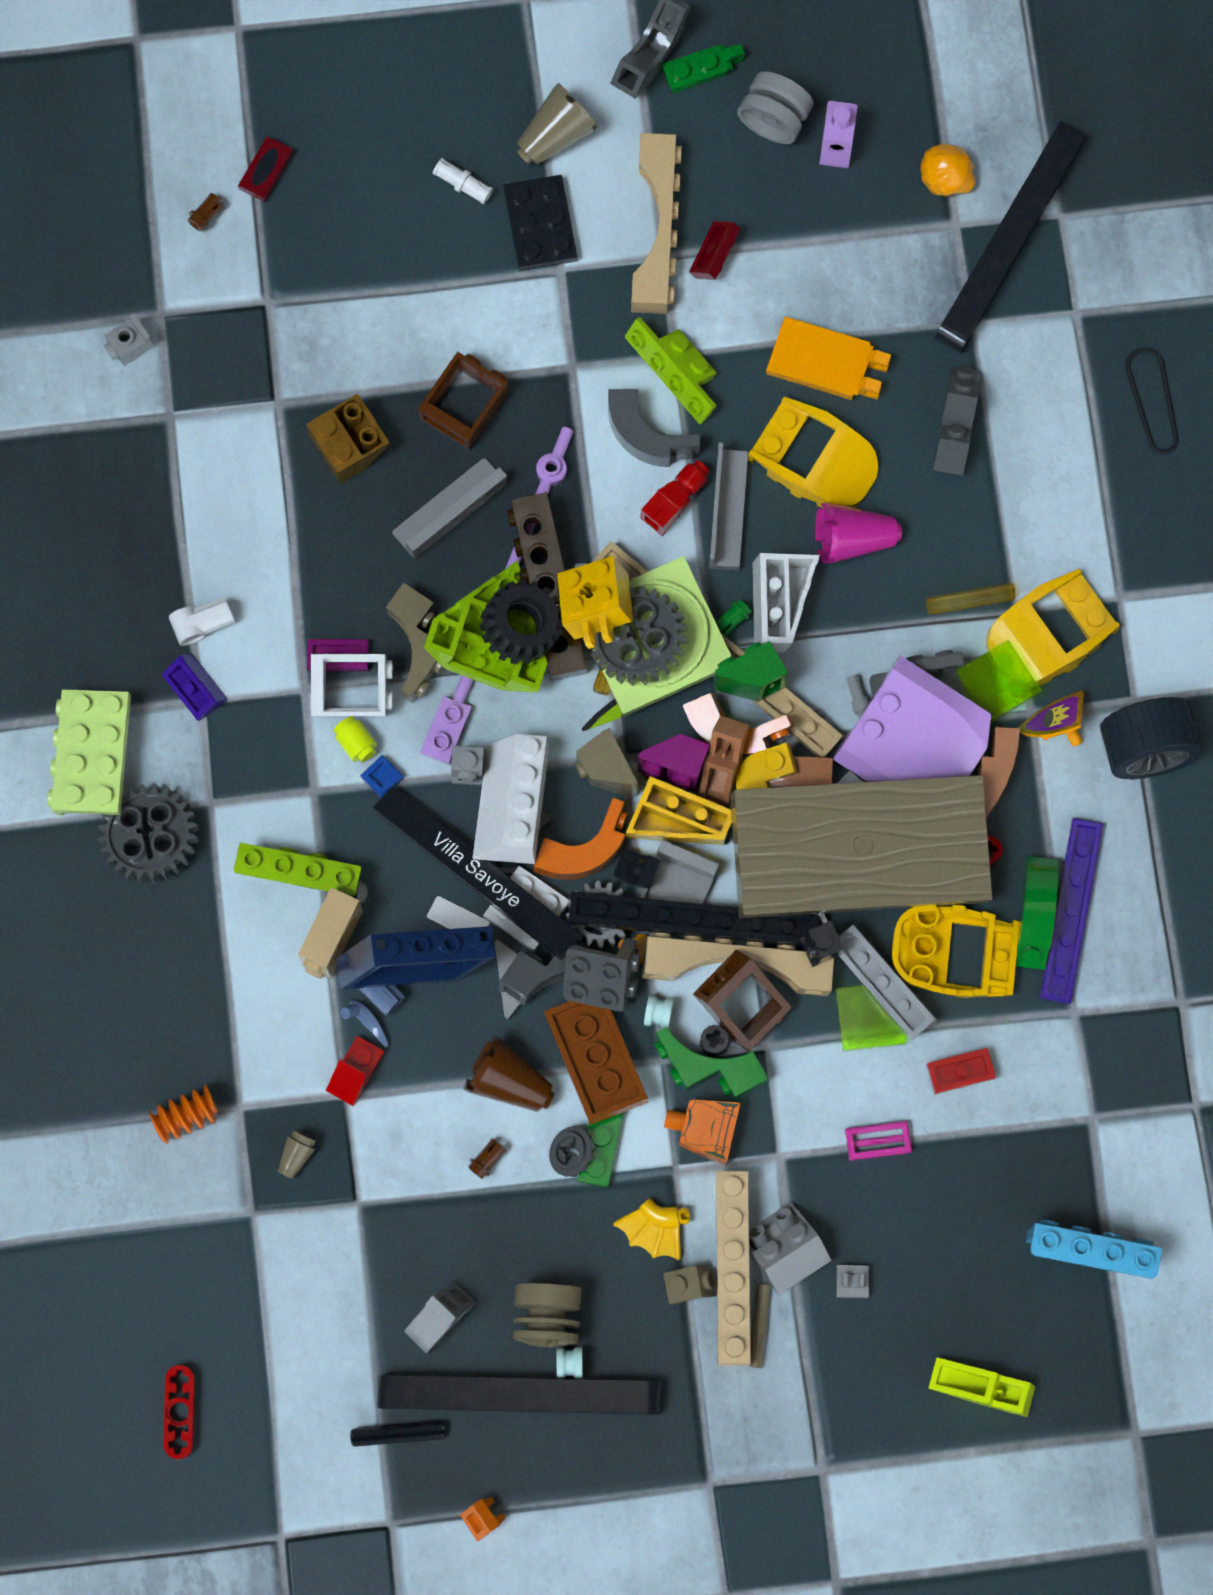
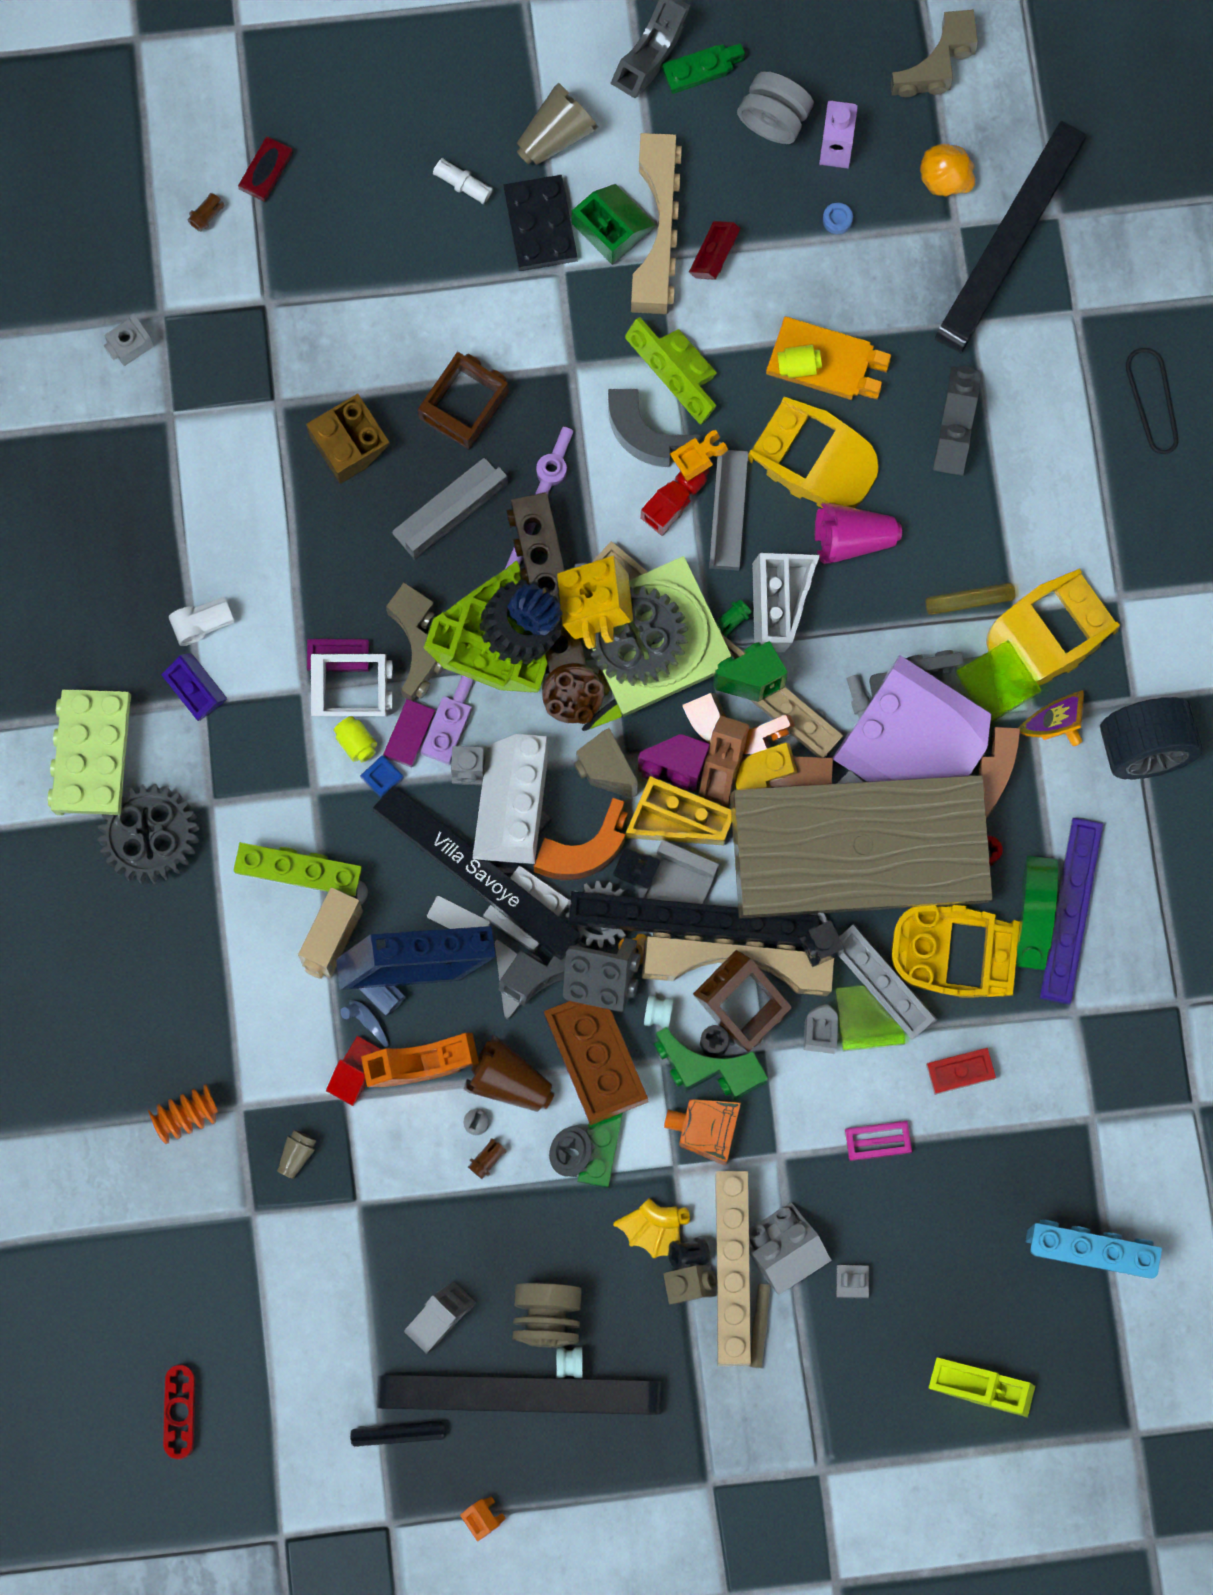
none -> orange arch [361,1033,479,1087]
none -> magenta tile [383,699,435,768]
none -> light grey hinge [463,1109,489,1135]
none -> dark blue gear [507,584,563,636]
none -> reddish brown tile [542,663,604,724]
none -> green slope [571,184,656,265]
none -> black bush [668,1237,710,1269]
none -> light orange plate [670,430,728,481]
none -> neon yellow brick [777,344,822,378]
none -> light grey plate [804,1004,838,1054]
none -> medium blue tile [823,203,853,234]
none -> dark tan arch [890,9,978,97]

